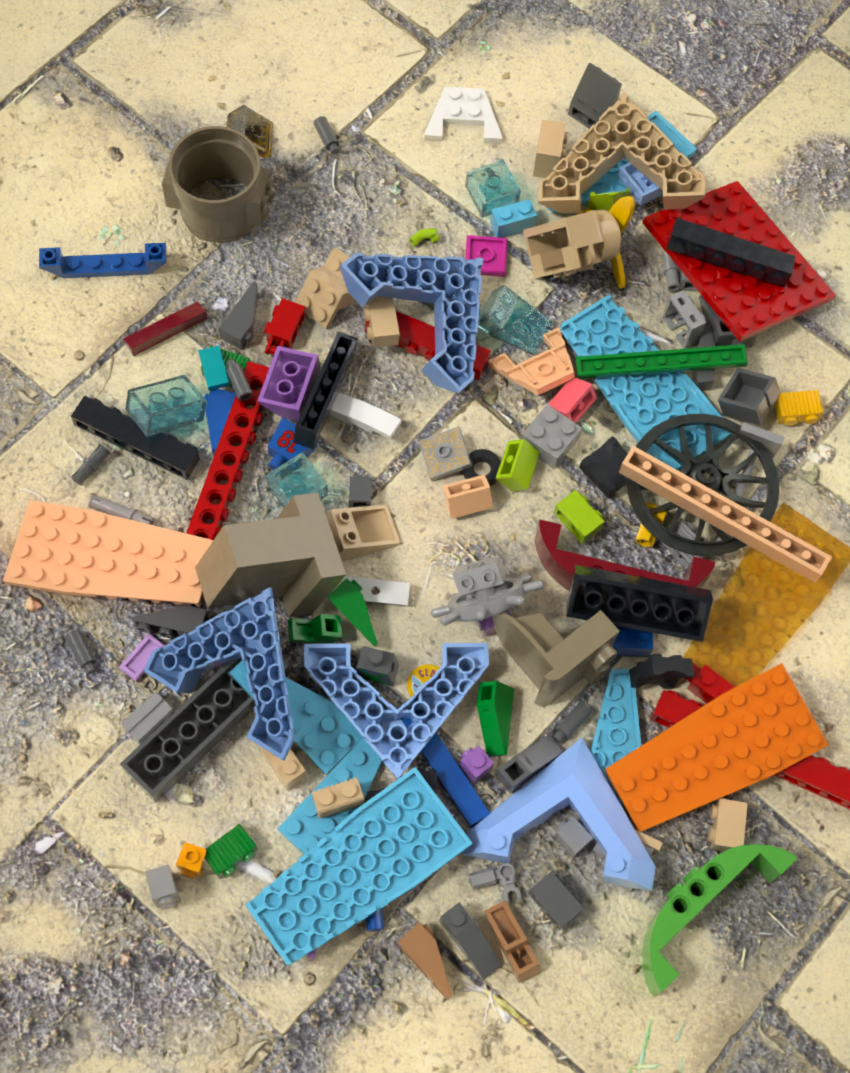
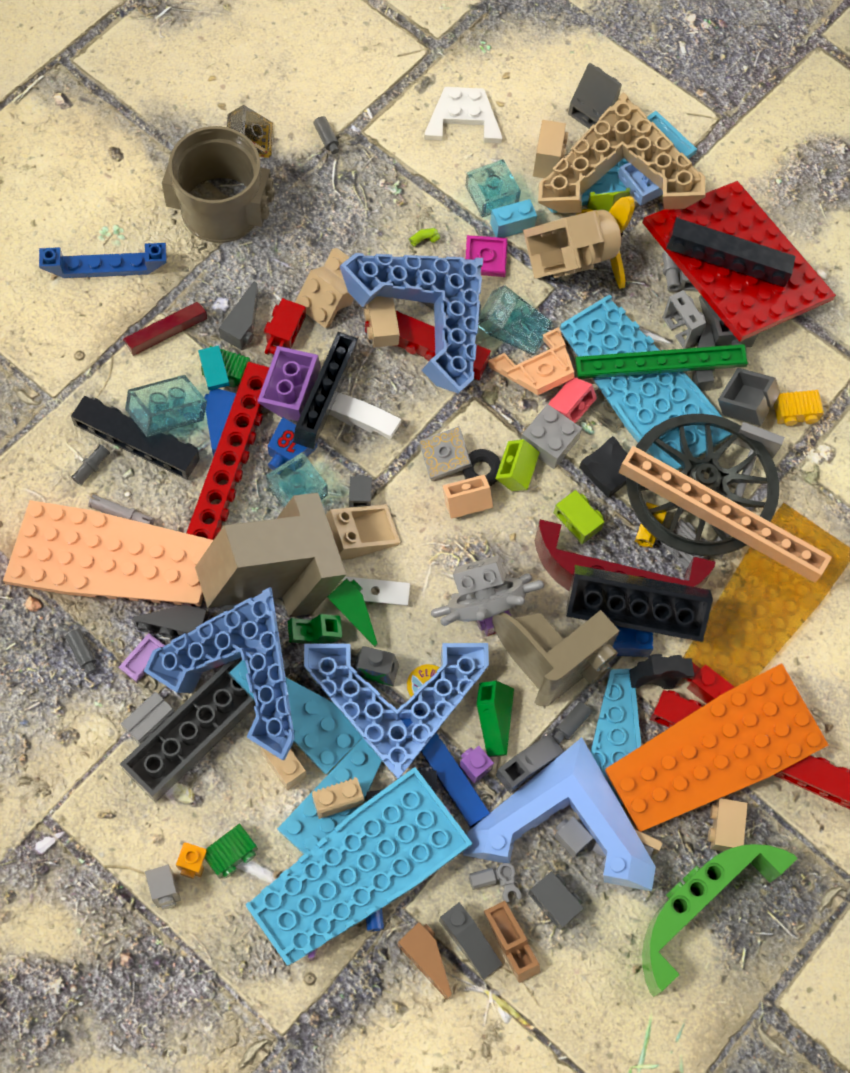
dark grey cylinder [226,359,253,401] -> none

